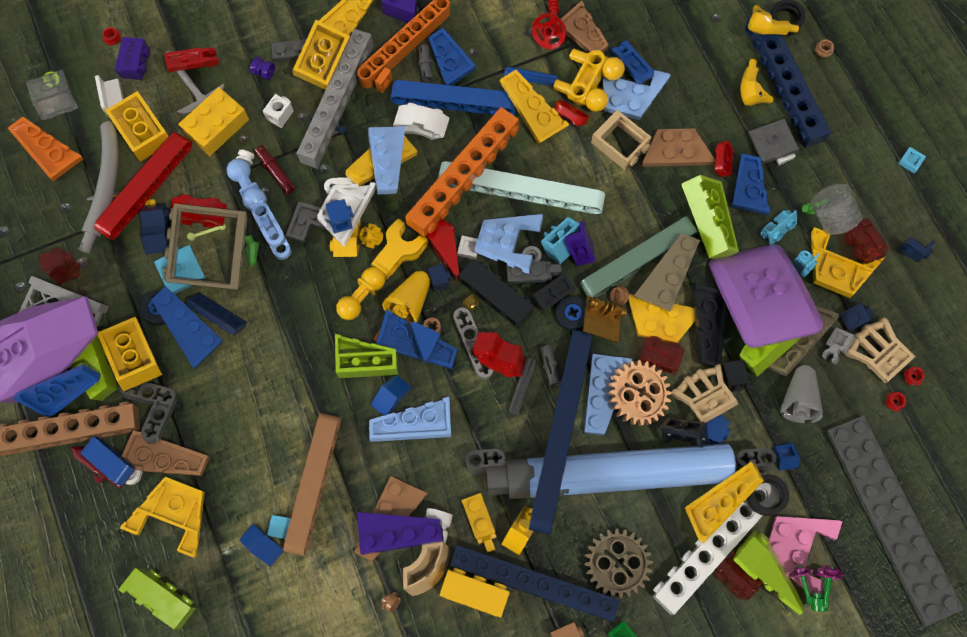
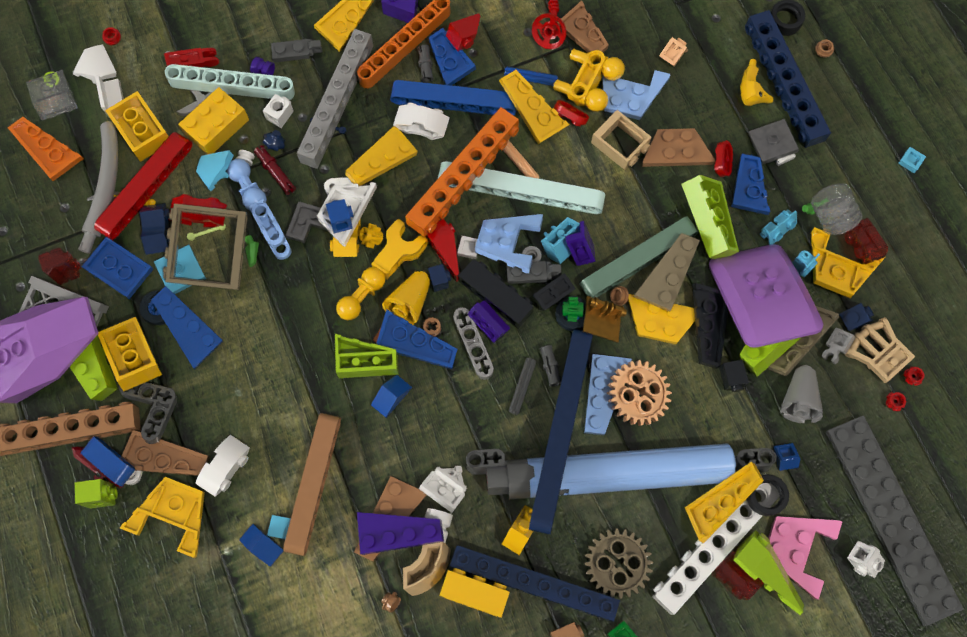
blue wing [14,364,101,417] -> none
dark purple brick [115,37,151,80] -> none
lime wedge [118,568,196,630] -> none
dark blue plate [186,293,247,336] -> none
yellow brick [293,20,350,90] -> none
light blue wing [368,126,405,194] -> none
light blue wing [369,397,451,442] -> none
orange tile [375,67,392,93] -> none
blue slope [411,322,440,364] -> none
clear yellow hinge [462,293,479,310] -> none
yellow hinge [462,493,496,553] -> none
red brick [473,332,525,377] -> none
blue plate [610,40,654,84] -> none
clear red brick [638,336,685,375] -> none
black hinge [660,417,709,448] -> none
tan plate [671,364,738,422] -> none
blue brick [707,414,730,444] -> none
yellow animal [748,5,799,35] -> none
plant [789,565,844,612] -> none
dark blue bracket [898,237,935,262] -> none
none -> white slope [73,44,116,84]
none -> lime brick [75,479,118,508]
none -> blue plate [82,237,153,299]
none -> light aqua beam [165,64,295,100]
none -> medium azure slope [196,150,234,191]
none -> white brick [196,435,250,496]
none -> dark blue piece [263,130,285,151]
none -> white slope [419,466,467,513]
none -> red slope [446,13,480,51]
none -> dark purple panel [467,301,510,343]
none -> light nougat axle [503,140,539,179]
none -> green gear [562,297,583,322]
none -> light nougat bracket [659,37,688,67]
none -> white brick [847,541,885,578]

